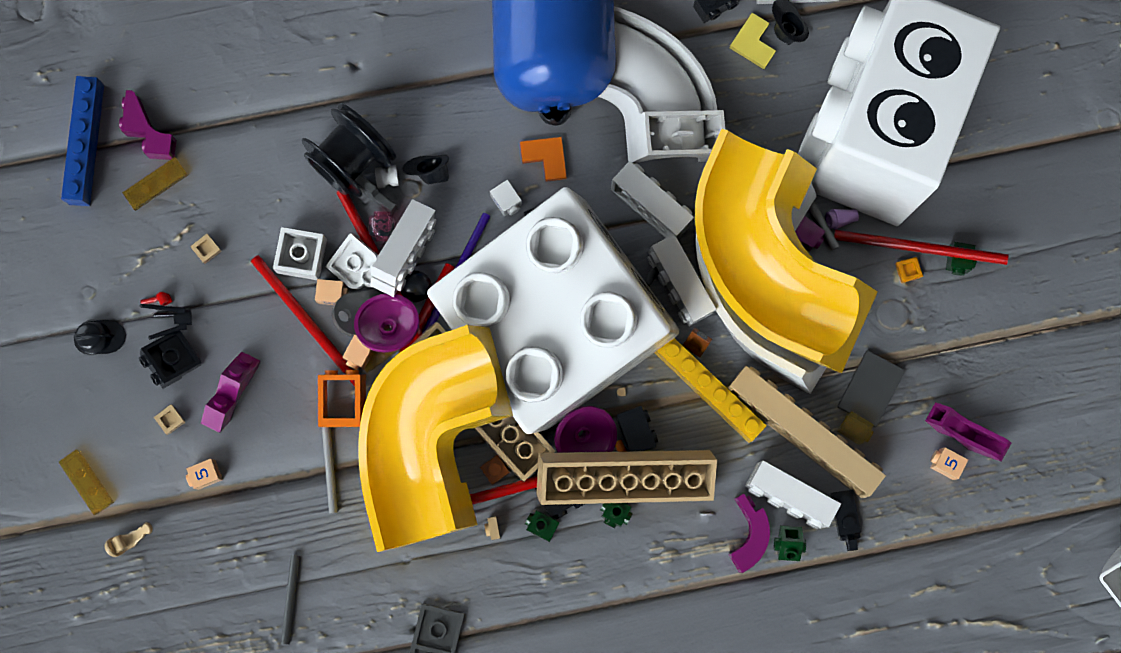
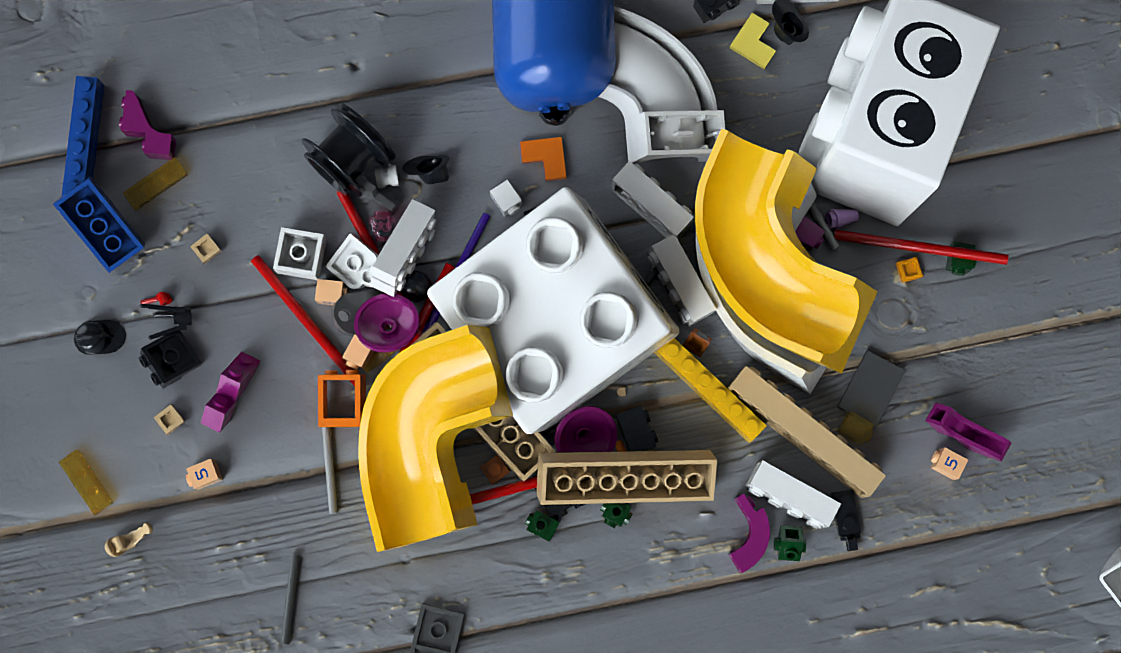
tan plate [484,517,501,540] -> none
none -> blue brick [53,176,145,273]

